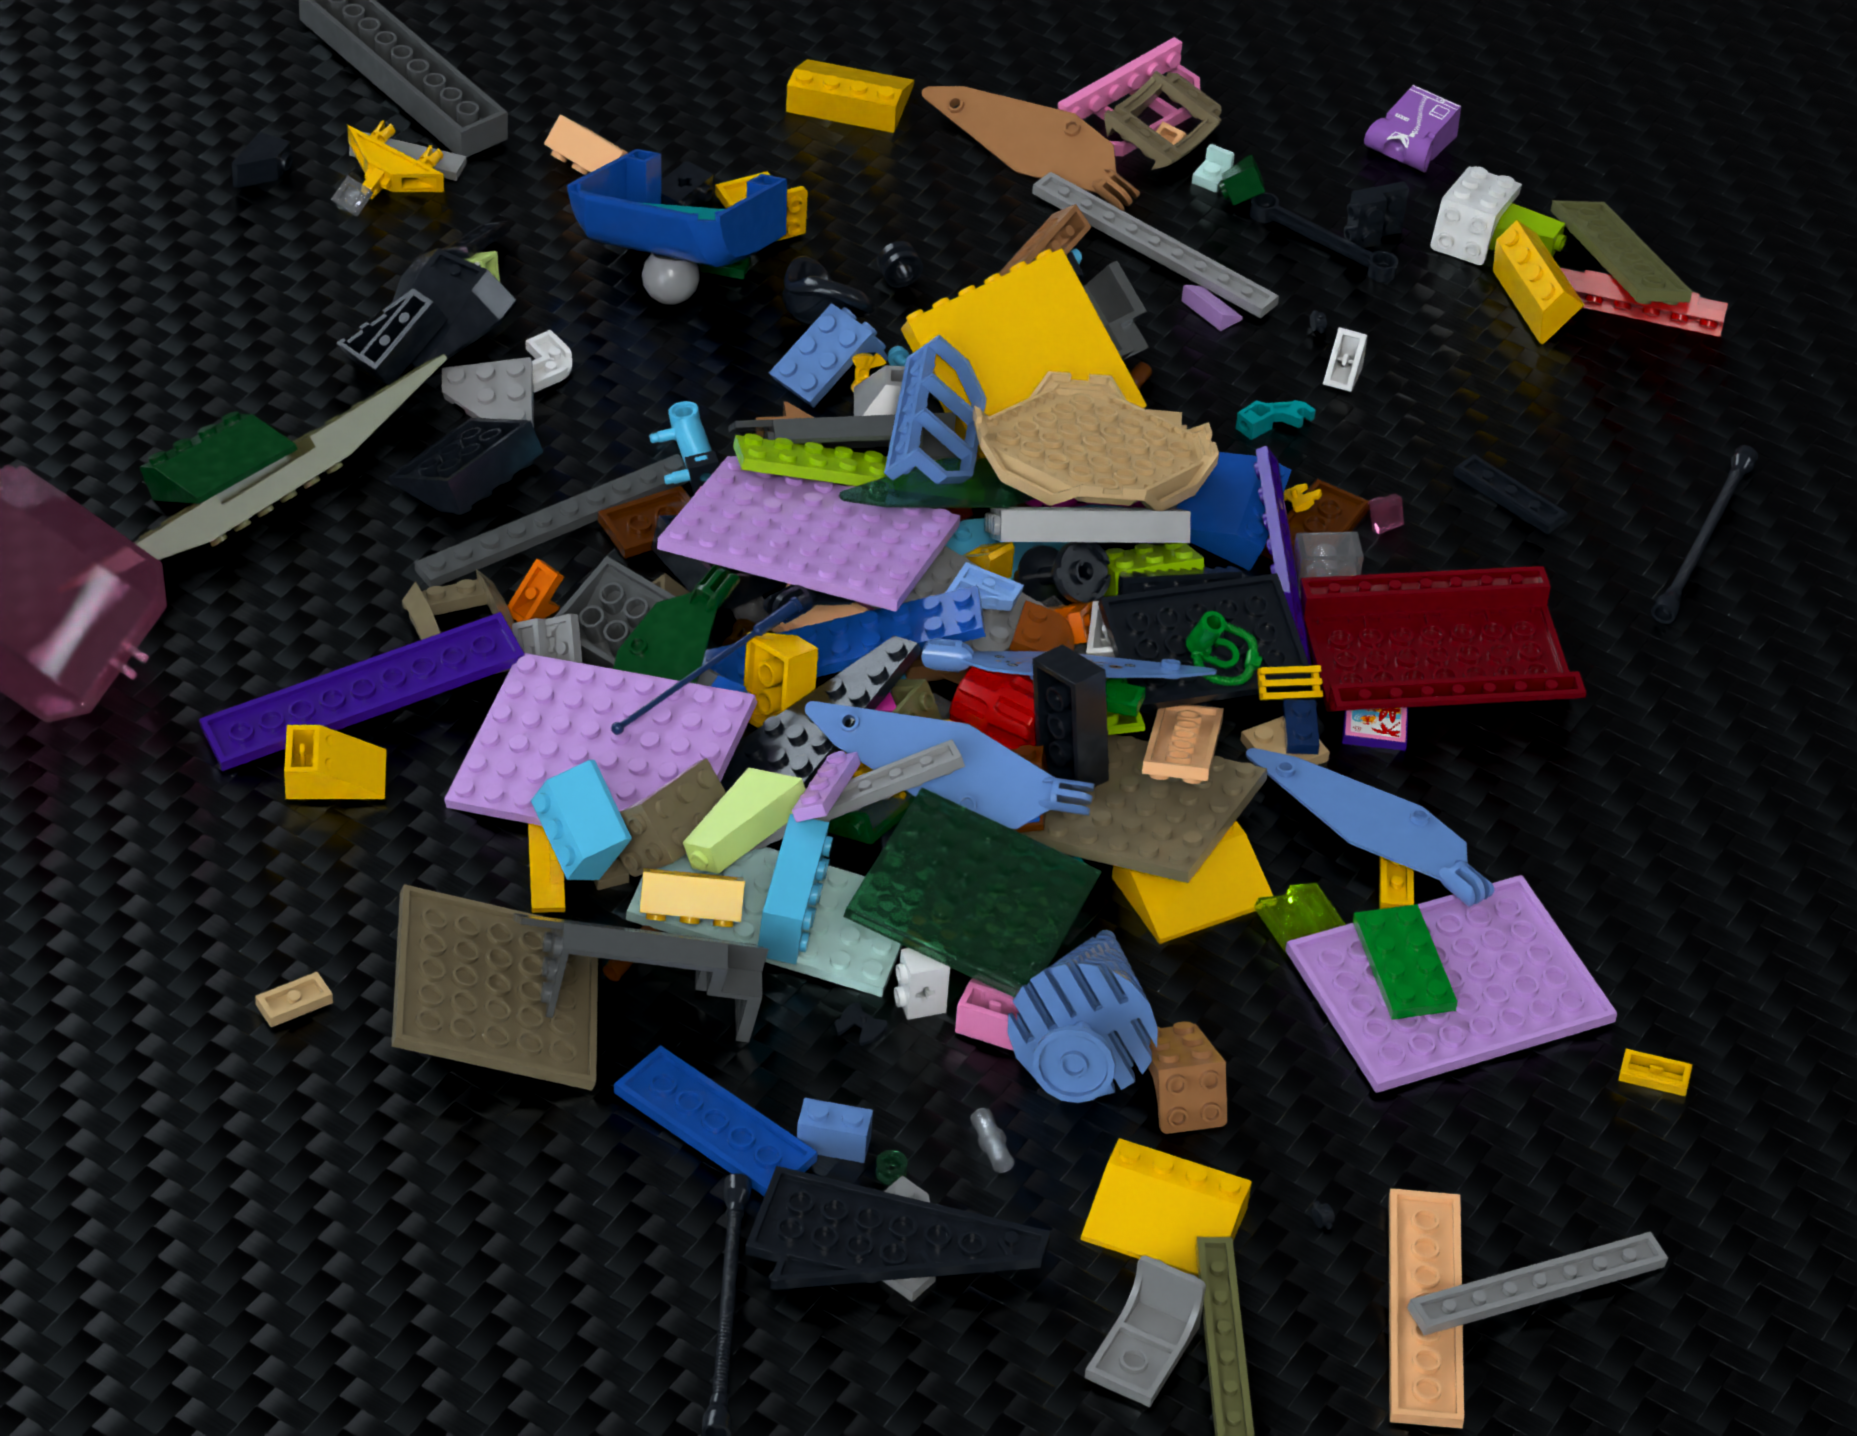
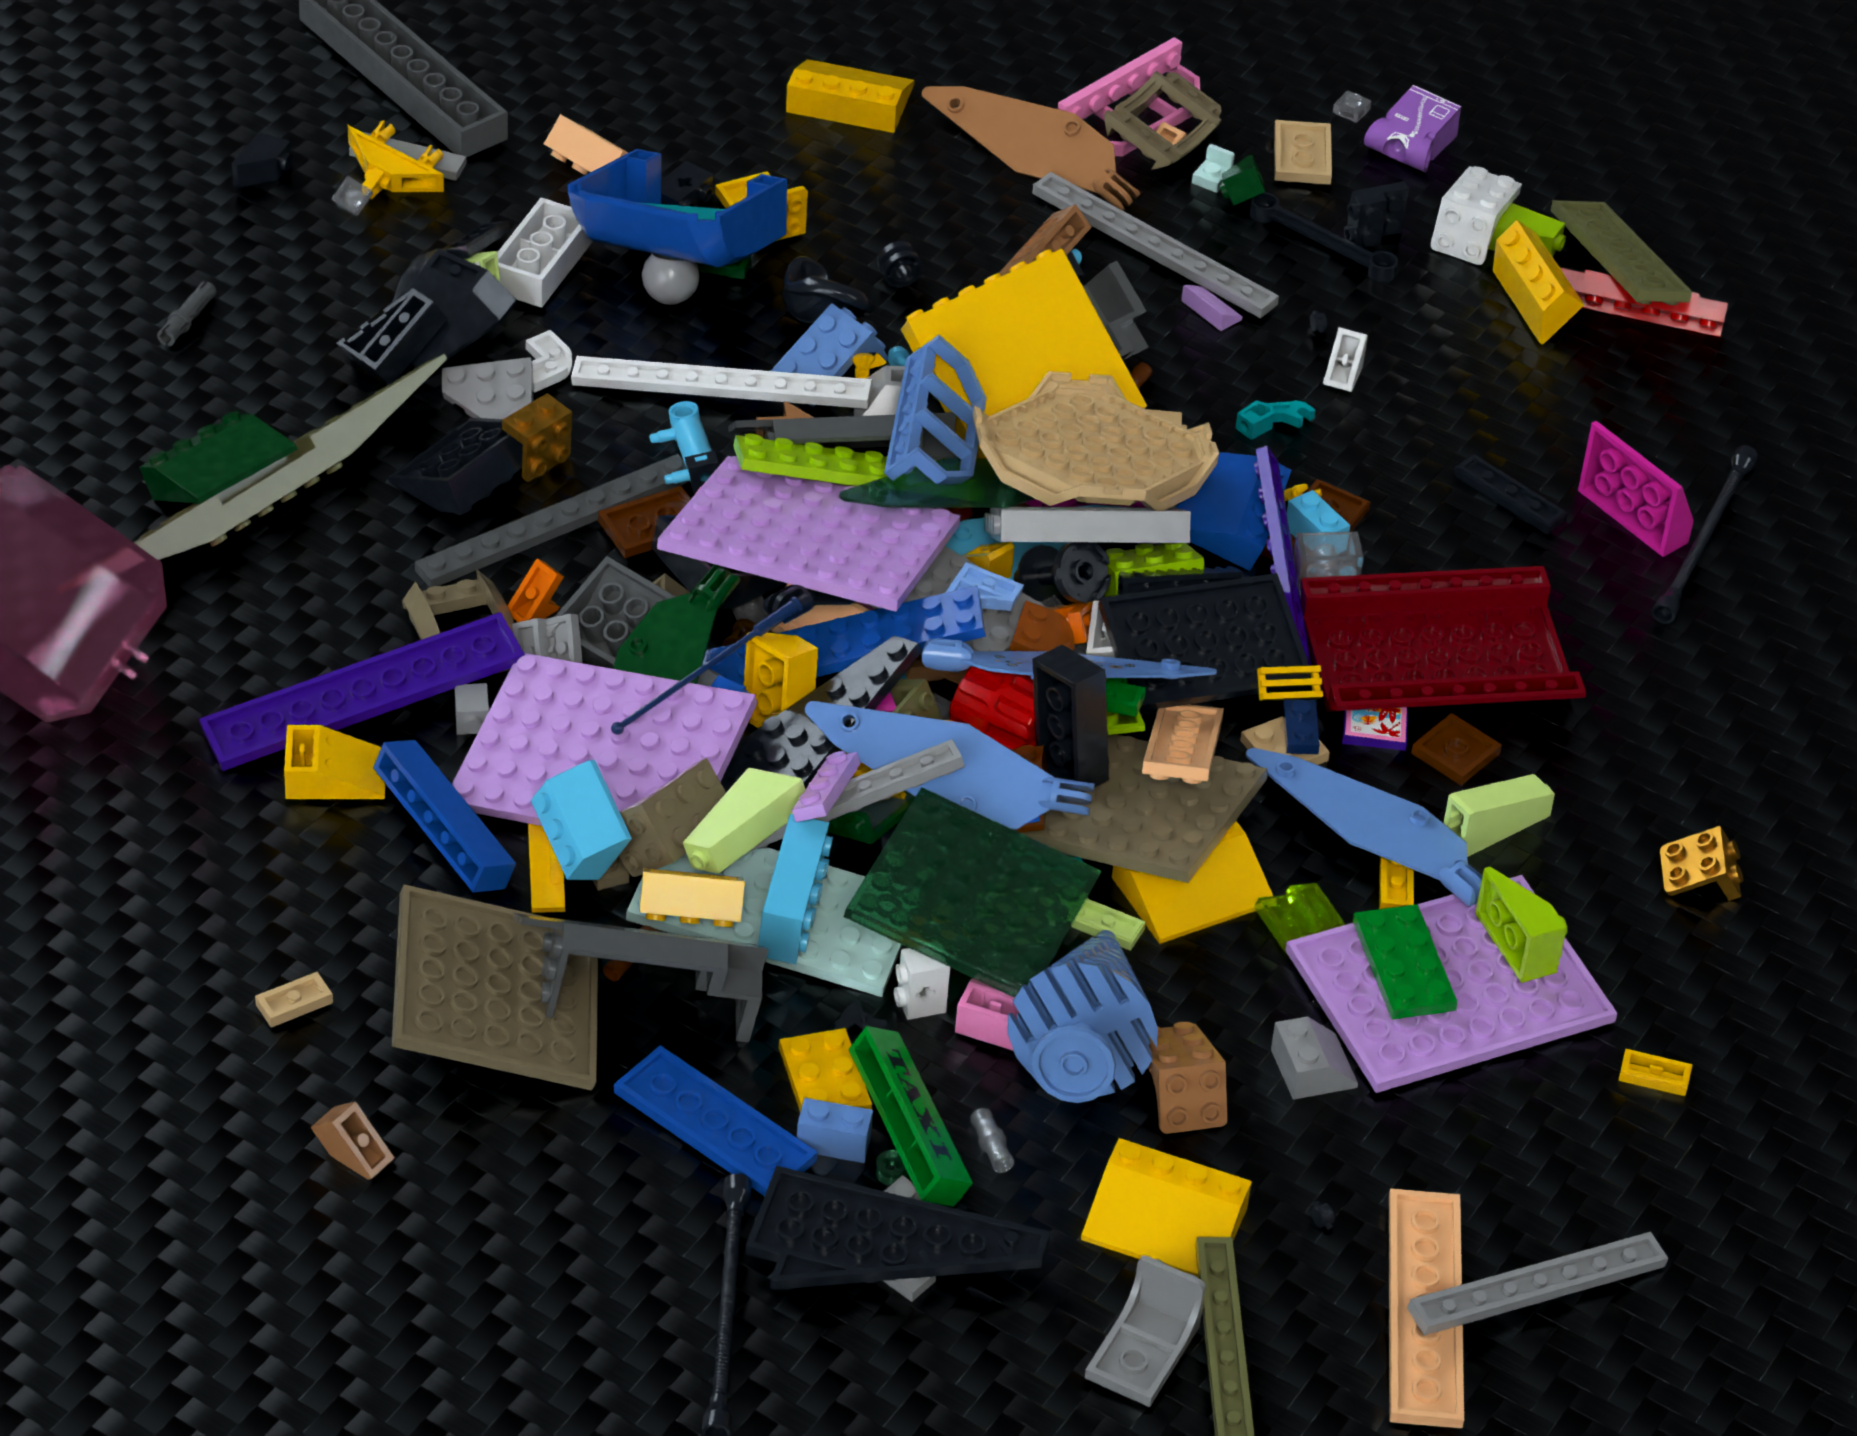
green piece [1186,611,1262,686] -> none
clear pink tile [1369,493,1404,534] -> none
none -> dark grey pin [157,281,216,346]
none -> medium nougat slope [311,1101,395,1180]
none -> blue brick [373,740,516,893]
none -> light grey brick [455,683,489,735]
none -> white brick [497,198,593,308]
none -> pearl gold bracket [502,393,572,482]
none -> white plate [571,356,872,409]
none -> yellow plate [779,1028,872,1113]
none -> green brick [848,1026,973,1207]
none -> yellowish green tile [1046,886,1146,951]
none -> light grey slope [1271,1016,1358,1100]
none -> tan plate [1274,120,1332,185]
none -> medium azure brick [1287,490,1350,563]
none -> clear plate [1333,91,1372,123]
none -> reddish brown tile [1411,713,1502,786]
none -> yellowish green slope [1443,774,1555,857]
none -> lime slope [1475,866,1567,983]
none -> dark pink slope [1578,421,1694,557]
none -> pearl gold bracket [1660,826,1743,901]

